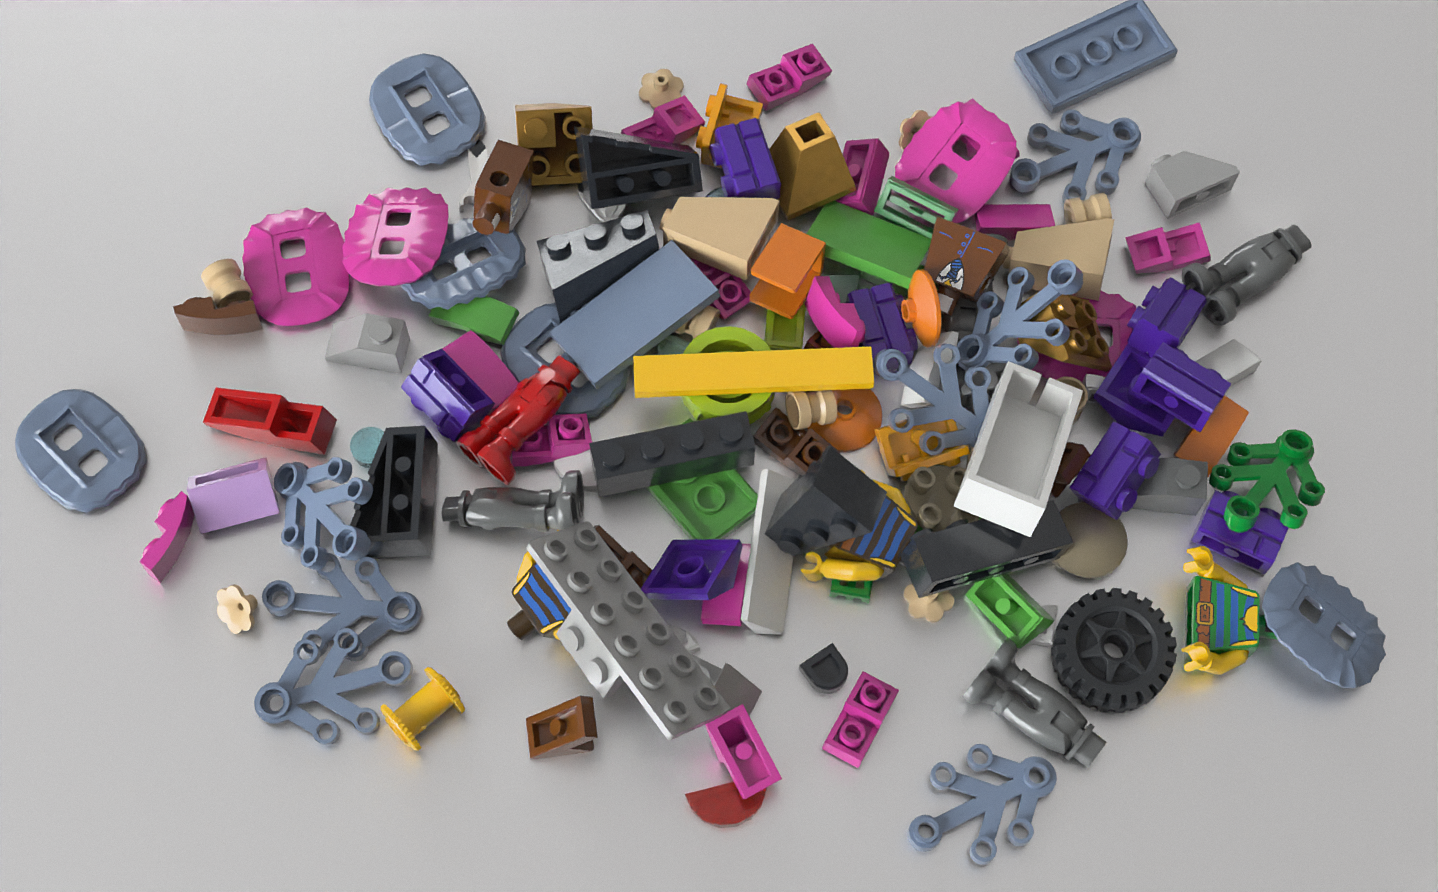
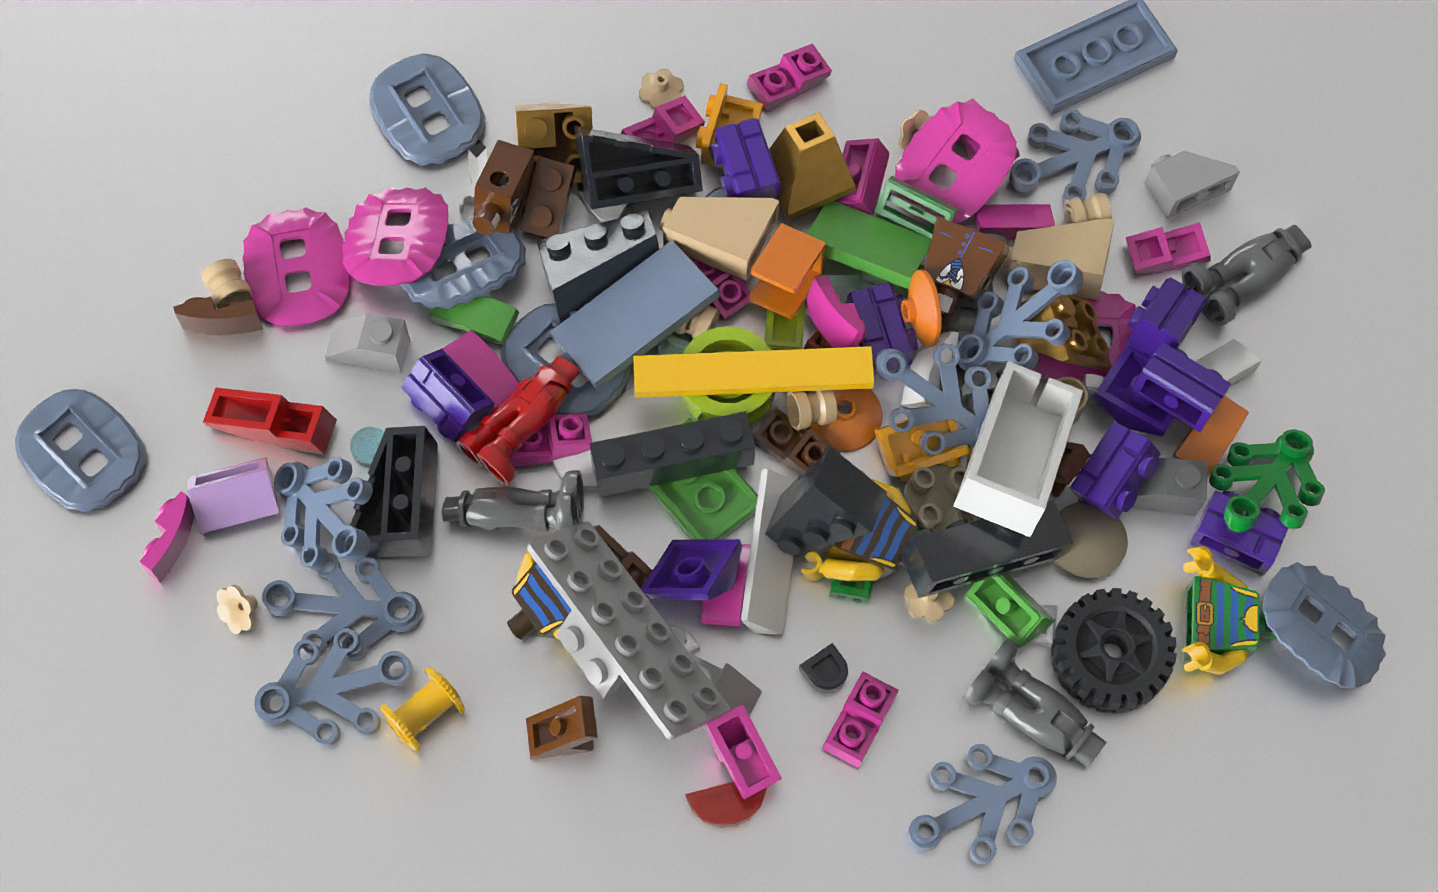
none -> reddish brown plate [520,156,577,238]

